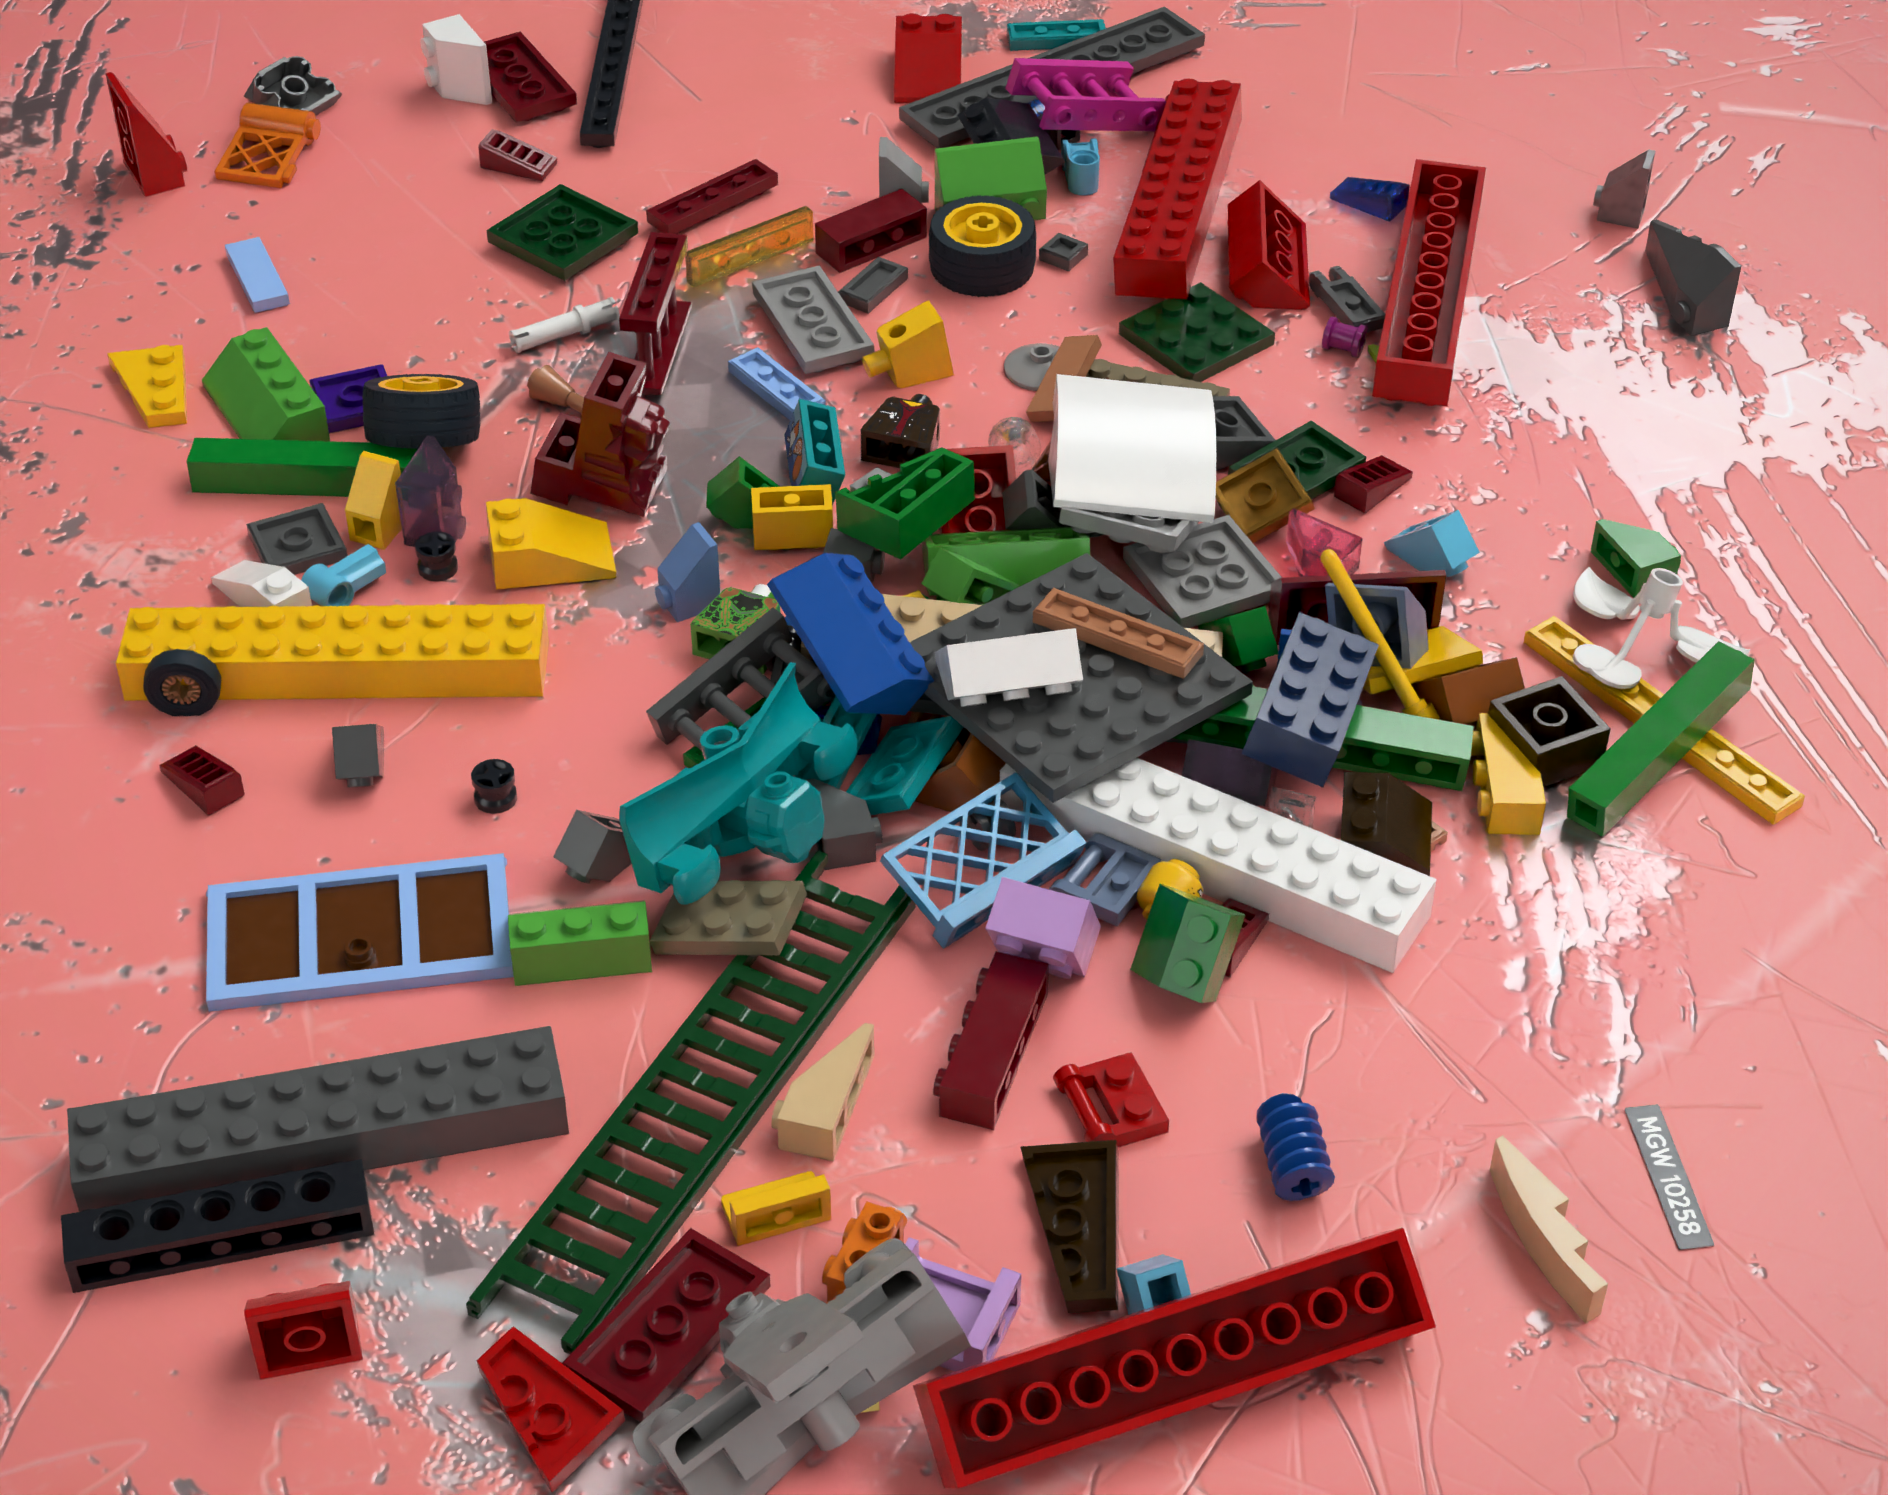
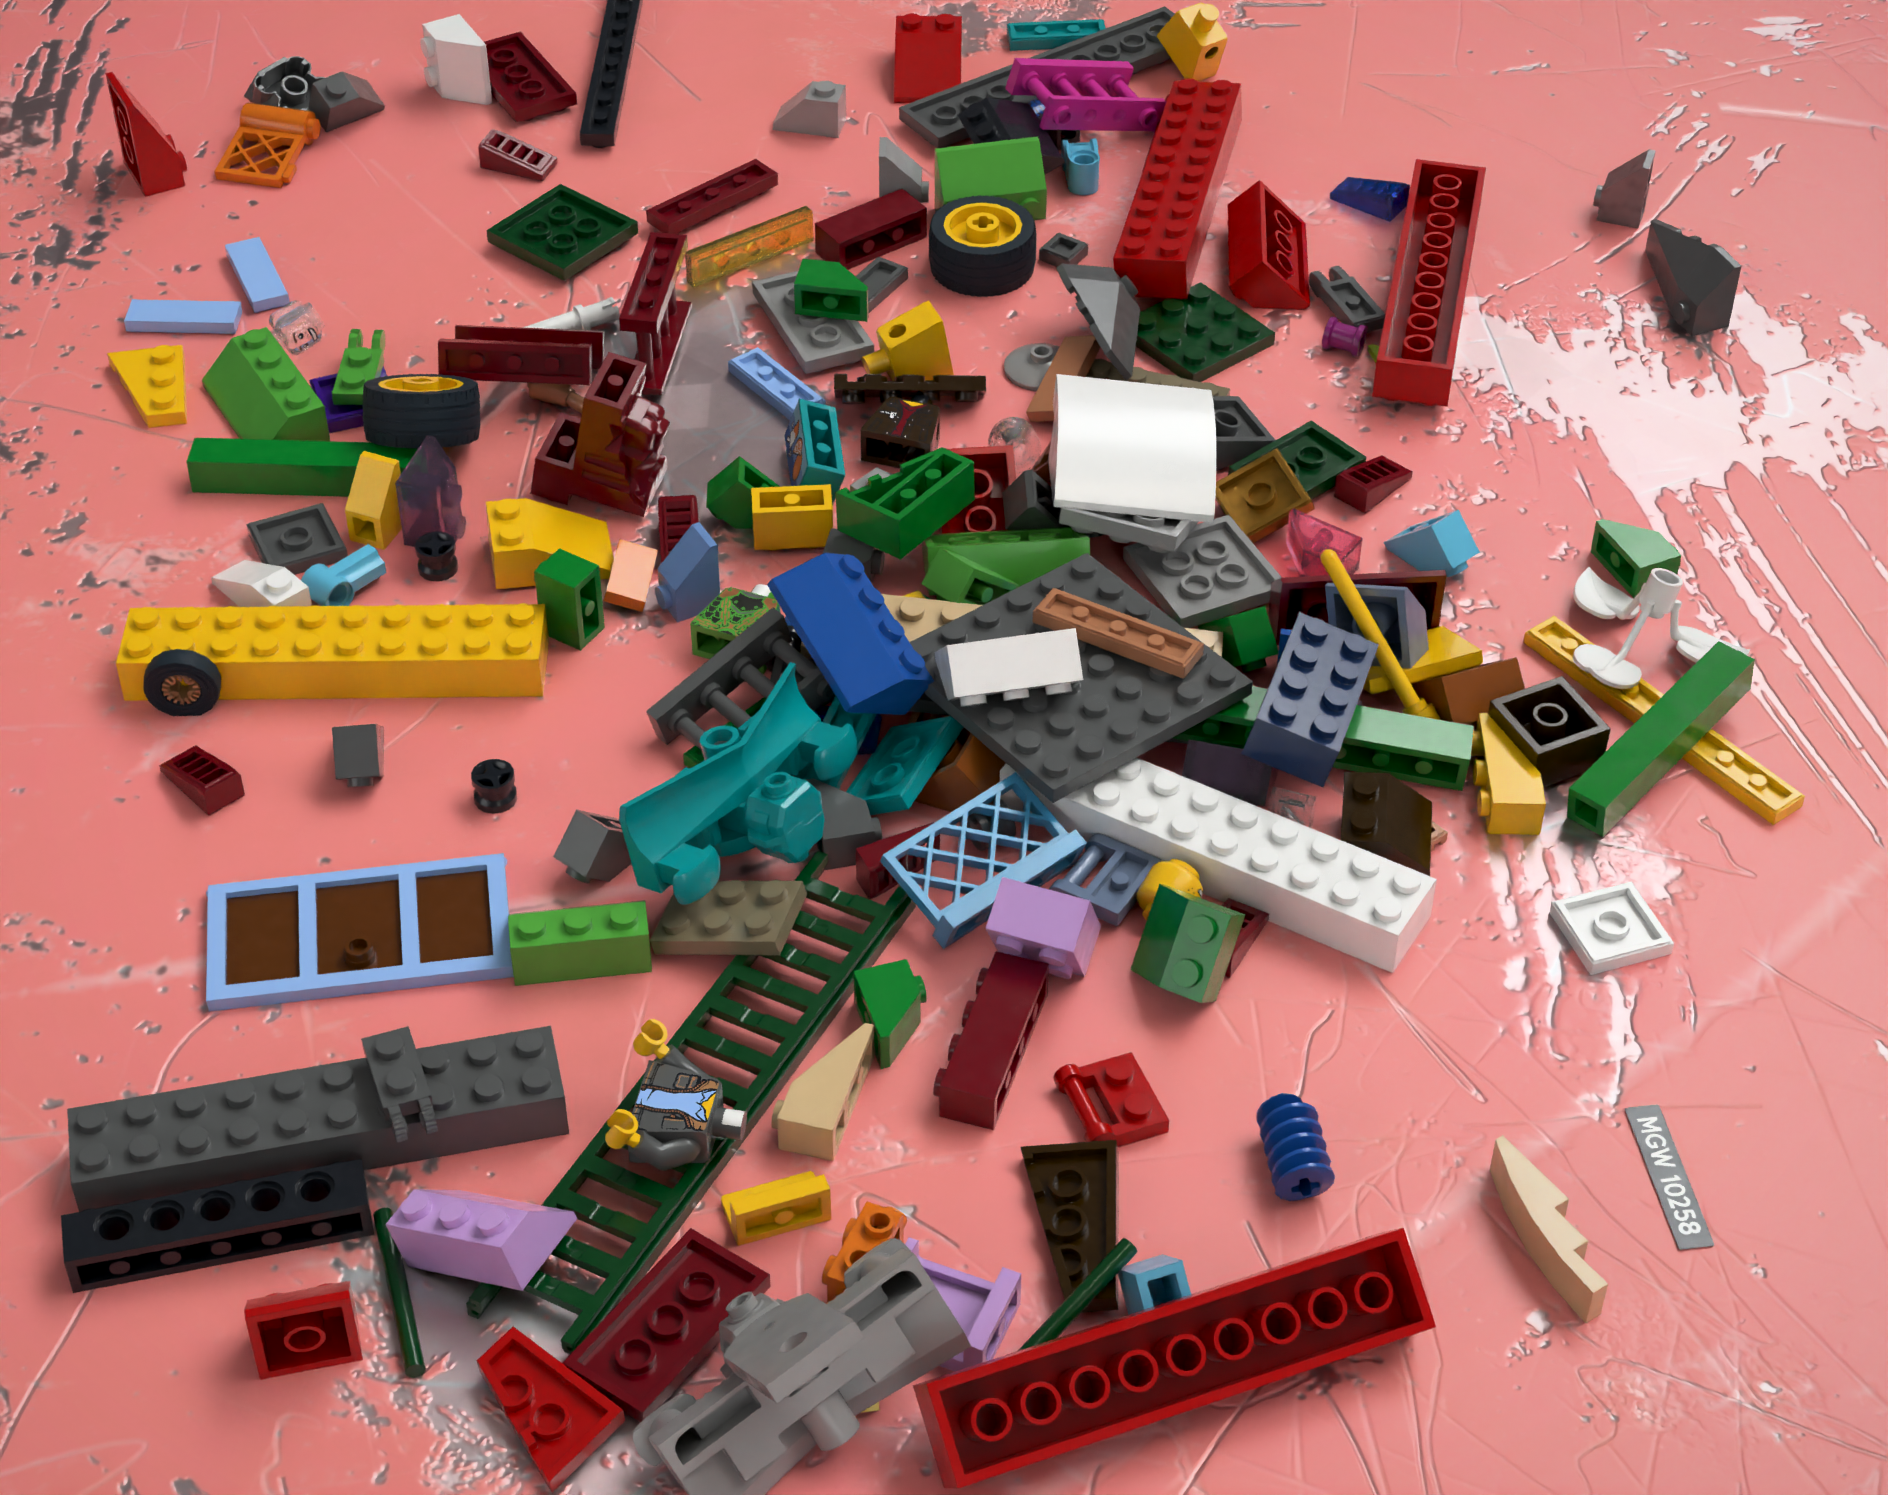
none -> light blue tile [124,299,242,334]
none -> clear head [269,300,325,355]
none -> dark grey slope [308,71,385,132]
none -> bright green hinge [332,329,386,405]
none -> dark grey hinge [361,1026,438,1143]
none -> dark green bar [373,1208,426,1378]
none -> lavender slope [385,1189,577,1291]
none -> dark red fence [438,325,604,385]
none -> green brick [534,548,605,651]
none -> tile [603,539,658,612]
none -> torso [605,1019,747,1171]
none -> dark red slope [658,495,699,563]
none -> light grey slope [773,81,846,138]
none -> green slope [794,259,869,322]
none -> dark brown wing [834,374,986,404]
none -> green slope [853,959,927,1069]
none -> dark red slope [856,822,940,899]
none -> dark green bar [1018,1238,1138,1351]
none -> dark grey wedge [1057,263,1140,381]
none -> yellow torso [1157,2,1228,82]
none -> white tile [1549,881,1674,975]

